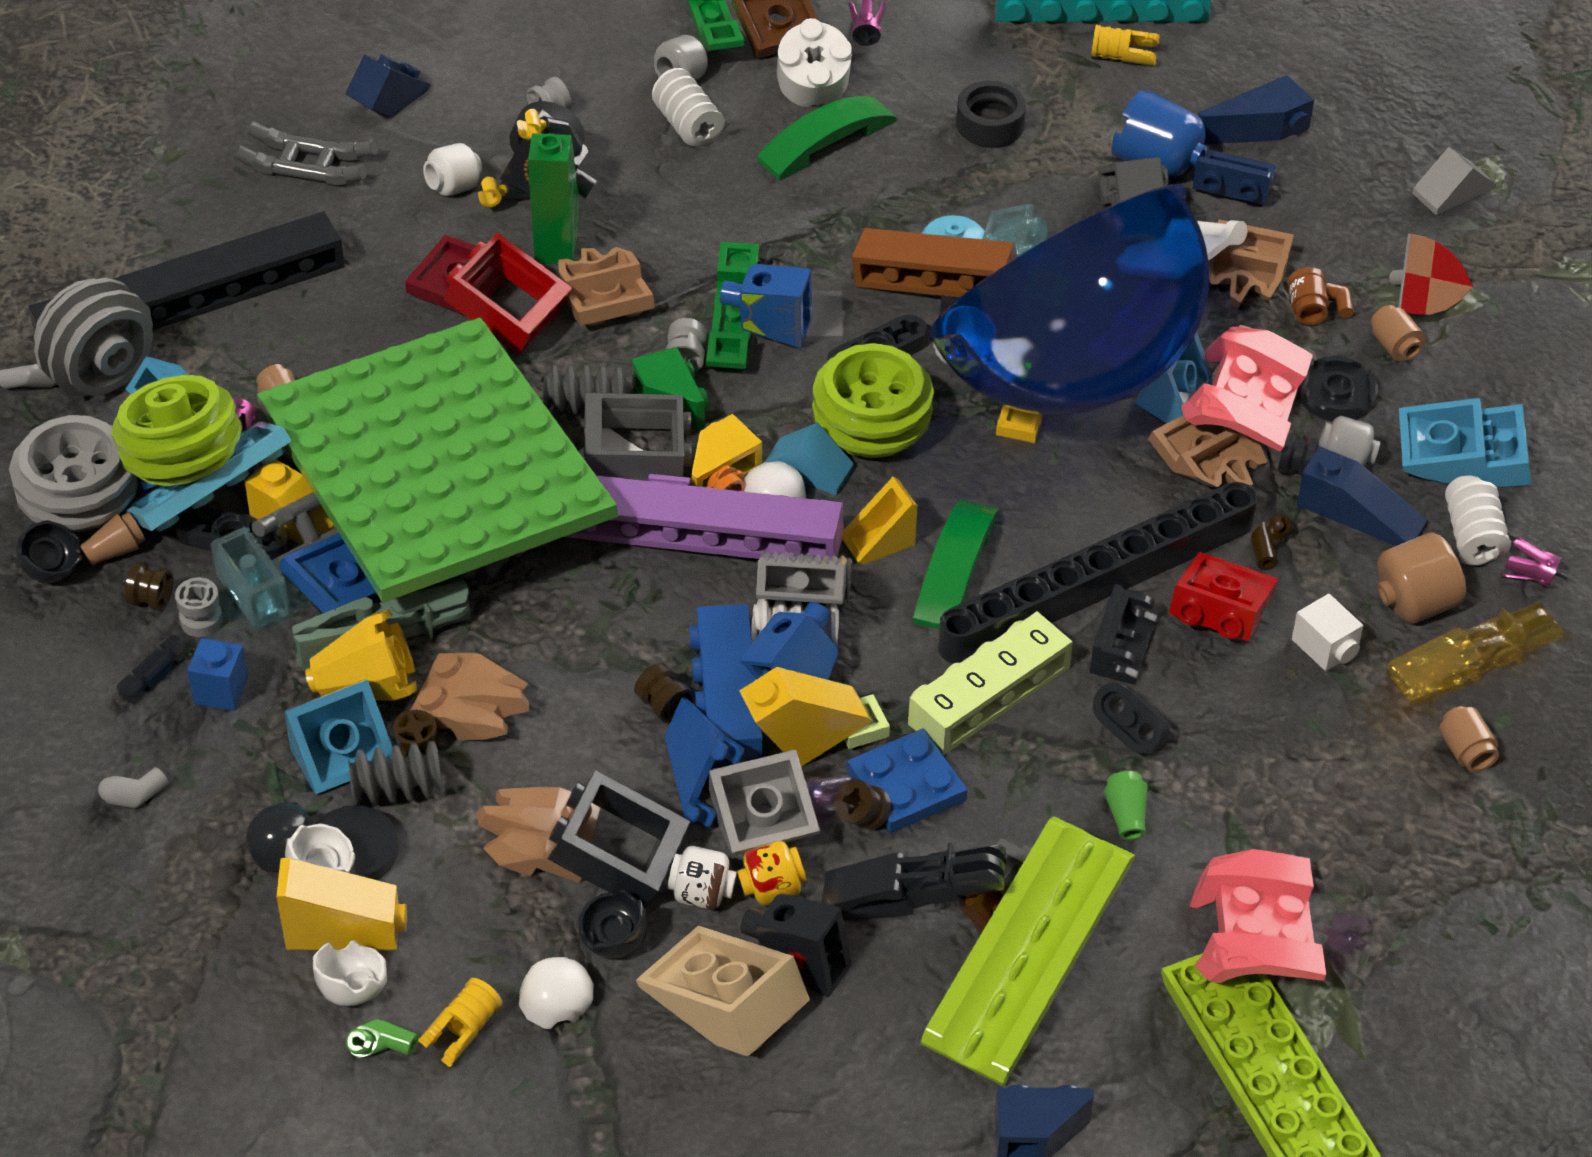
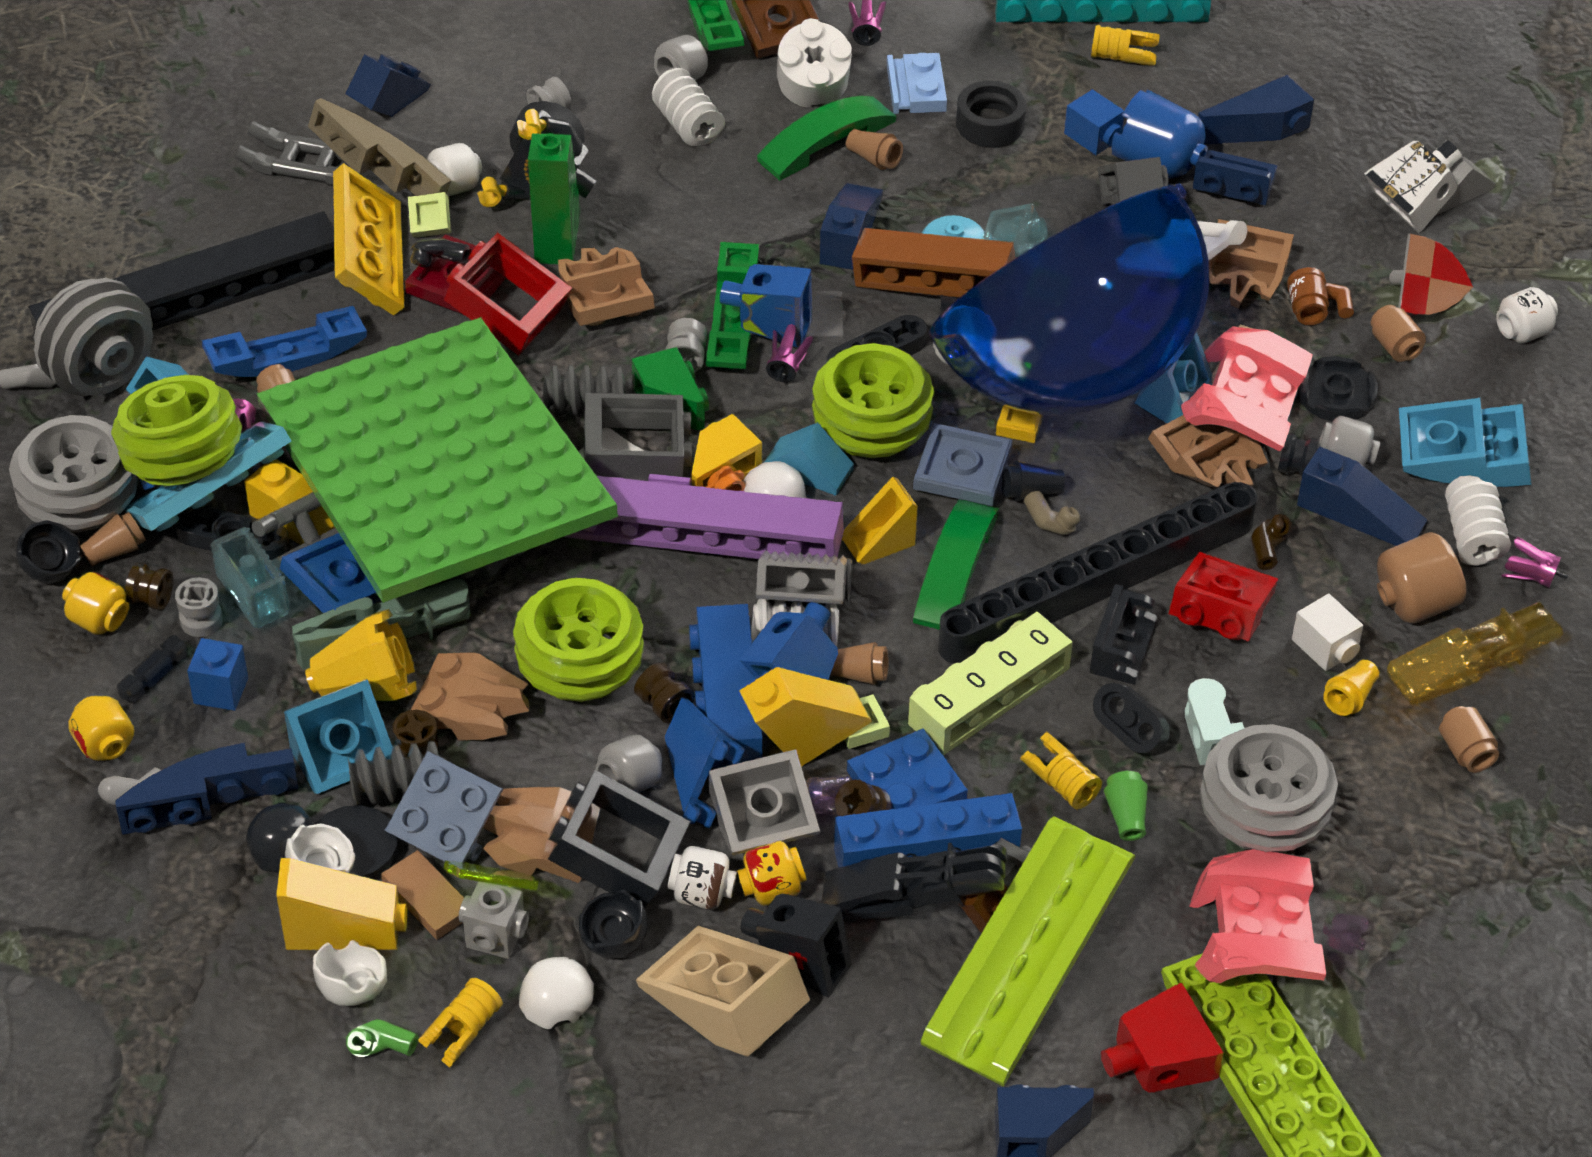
none -> yellow head [62,572,129,635]
none -> yellow head [68,696,134,761]
none -> dark blue slope [115,742,298,835]
none -> blue slope [202,306,367,377]
none -> dark tan slope [308,98,451,196]
none -> yellow plate [333,163,404,315]
none -> medium nougat tile [381,850,464,940]
none -> sand blue hinge [385,751,503,869]
none -> yellowish green plate [408,192,451,238]
none -> black arm [410,239,470,267]
none -> clear neon green piece [444,860,538,891]
none -> light grey brick [459,880,529,959]
none -> lime wheel [513,578,644,702]
none -> light grey head [595,734,662,793]
none -> flat silver piece [766,324,813,382]
none -> dark blue slope [820,183,883,270]
none -> medium nougat cone [830,642,889,685]
none -> blue brick [834,793,1022,868]
none -> medium nougat cone [846,129,903,170]
none -> light blue plate [887,53,947,114]
none -> sand blue plate [913,423,1012,506]
none -> black cone [1002,461,1065,501]
none -> yellow hinge [1020,732,1102,810]
none -> dark tan arm [1024,491,1080,535]
none -> blue brick [1064,89,1124,155]
none -> red torso [1101,983,1224,1093]
none -> light aqua leg [1184,678,1244,765]
none -> light grey wheel [1199,724,1338,852]
none -> yellow cone [1323,660,1379,716]
none -> white torso [1364,140,1462,234]
none -> white head [1496,287,1558,344]

